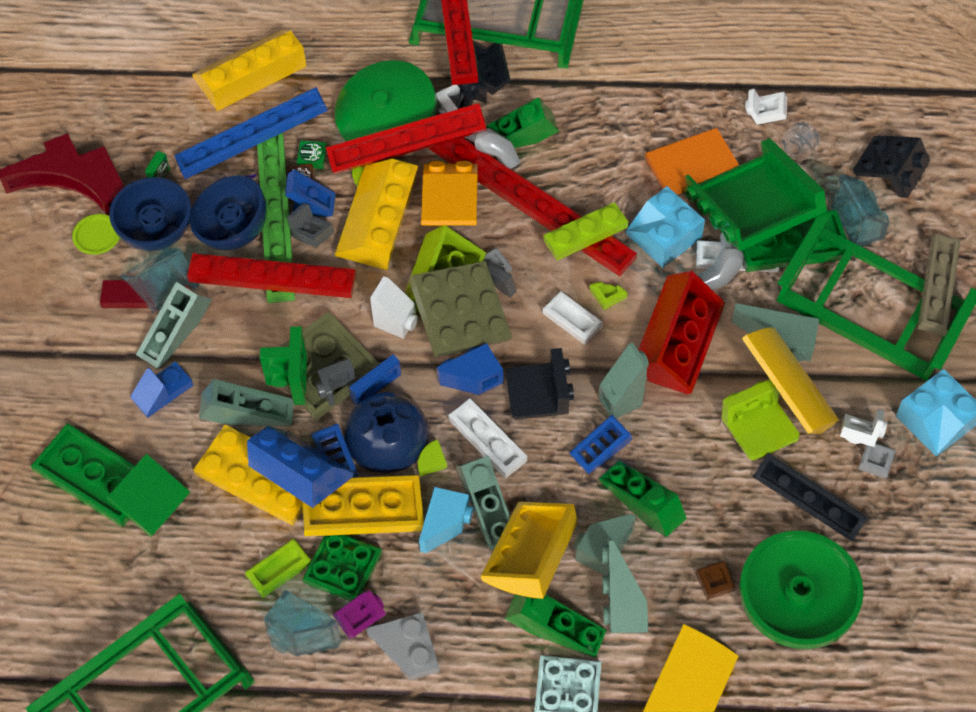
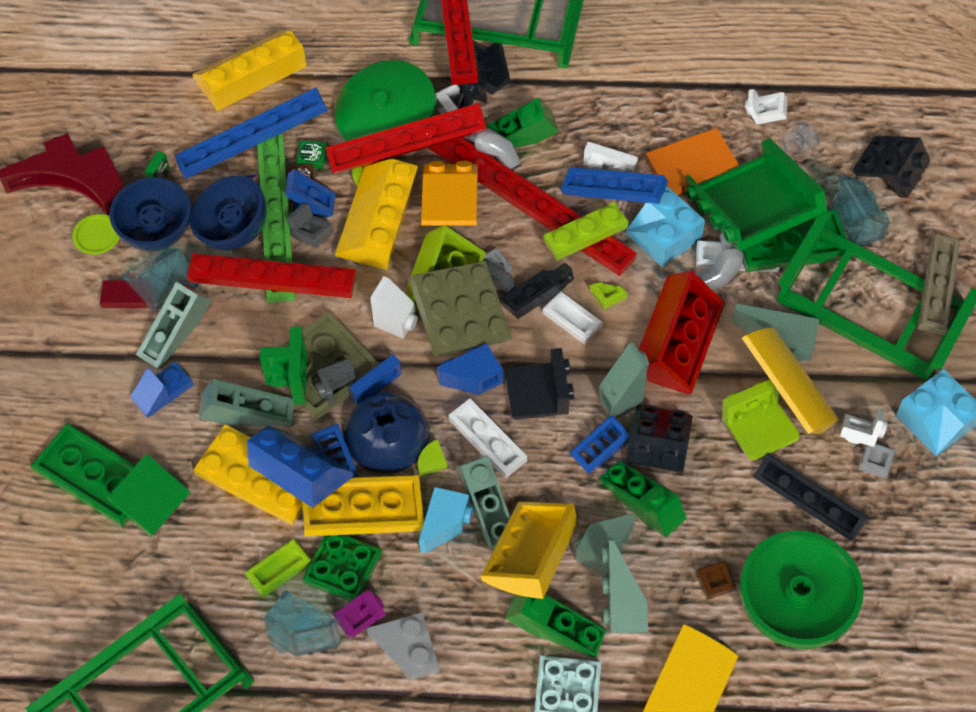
none -> black hinge [501,263,574,319]
none -> blue plate [560,167,668,204]
none -> white plate [583,142,638,173]
none -> black bracket [626,405,693,473]

